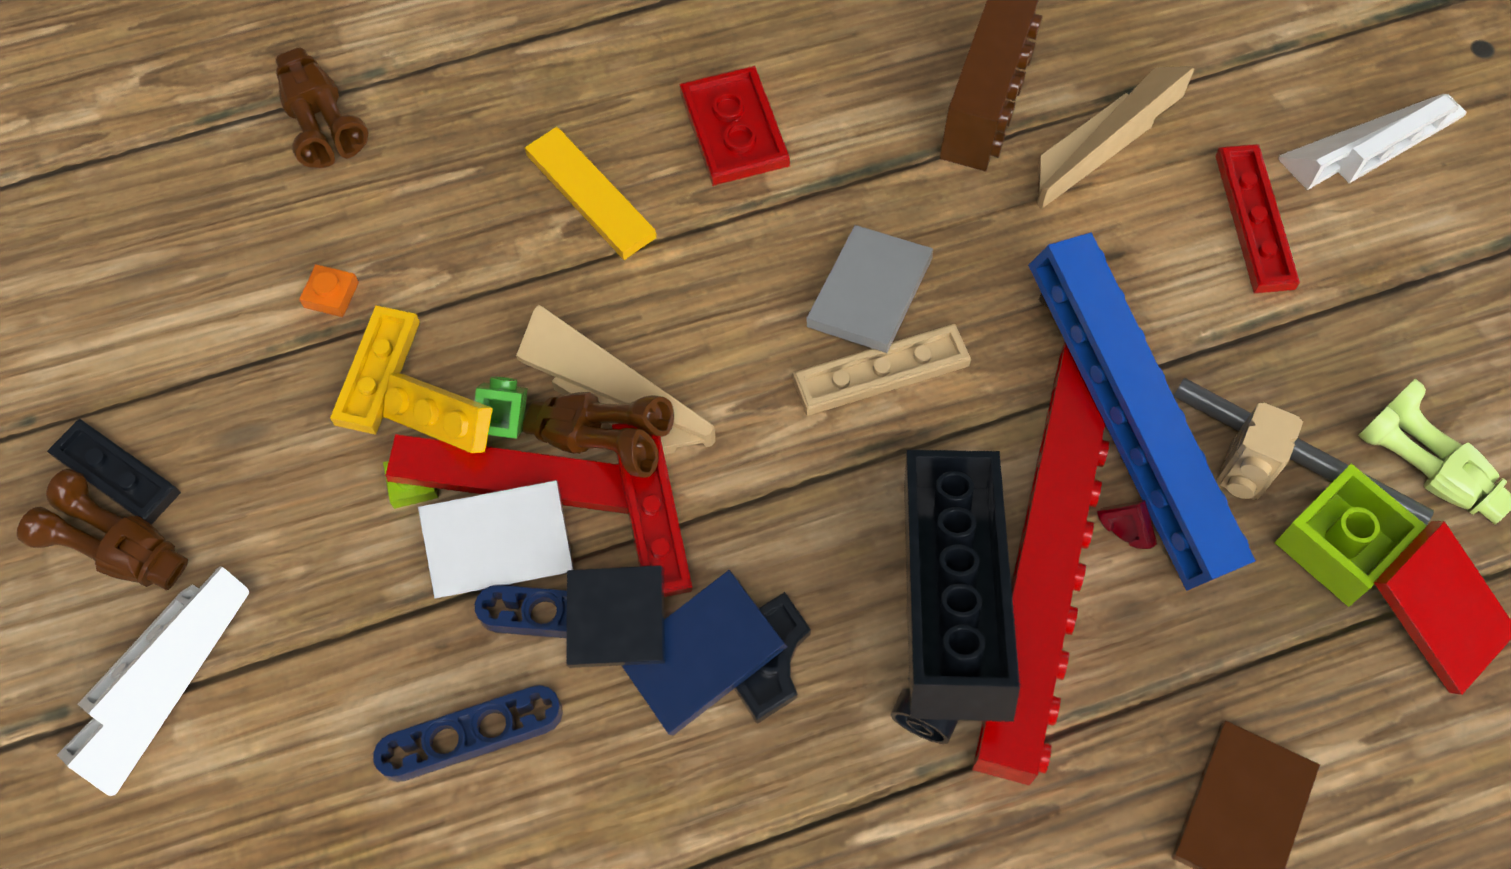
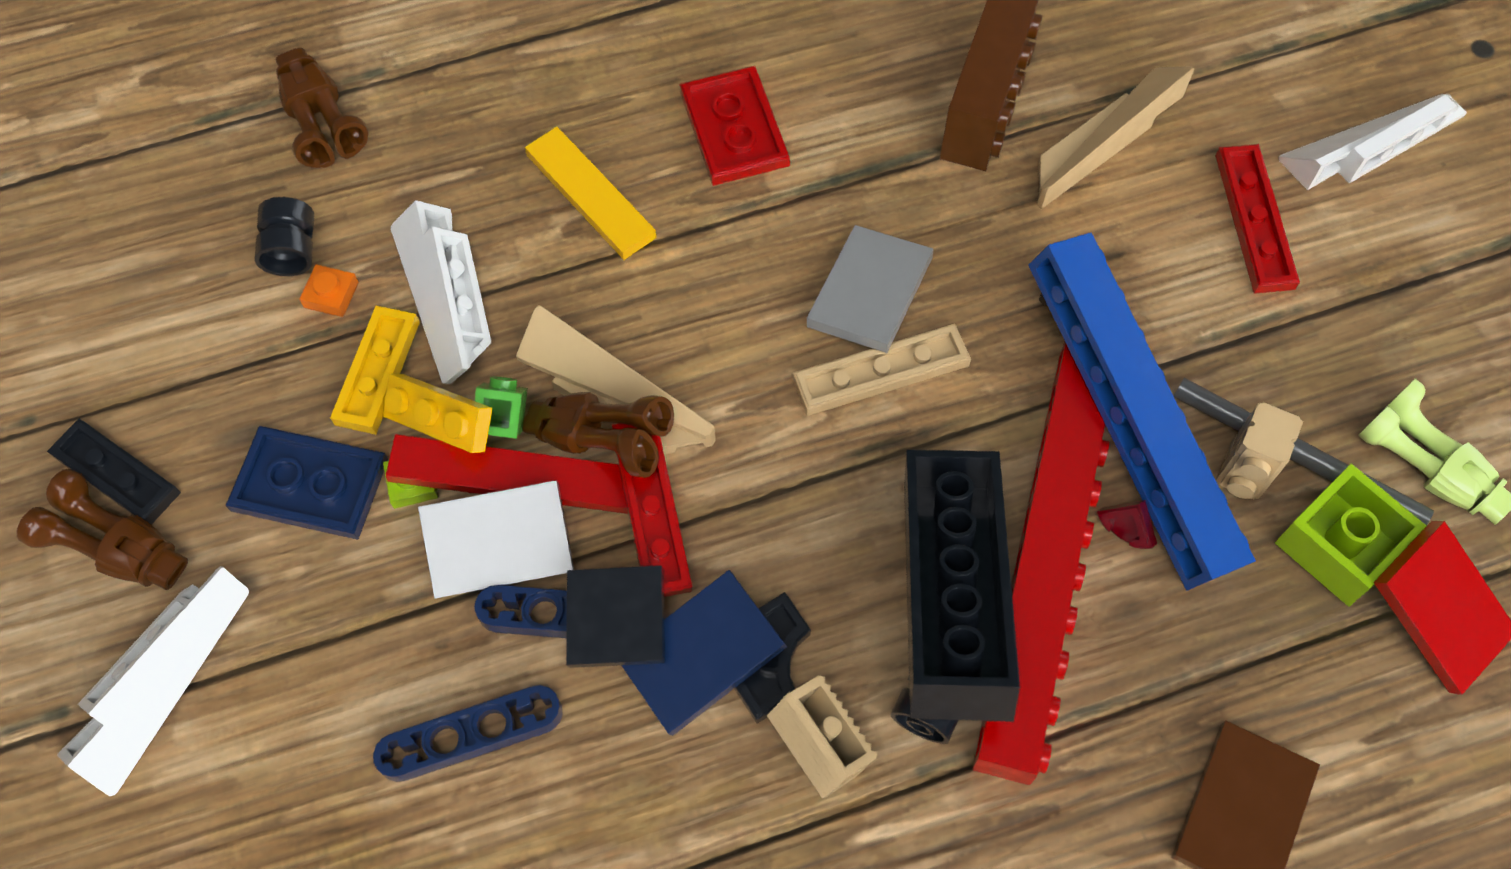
none -> dark blue tile [226,426,388,540]
none -> black wheel [254,197,314,276]
none -> white wedge [391,200,491,384]
none -> tan brick [767,675,877,799]

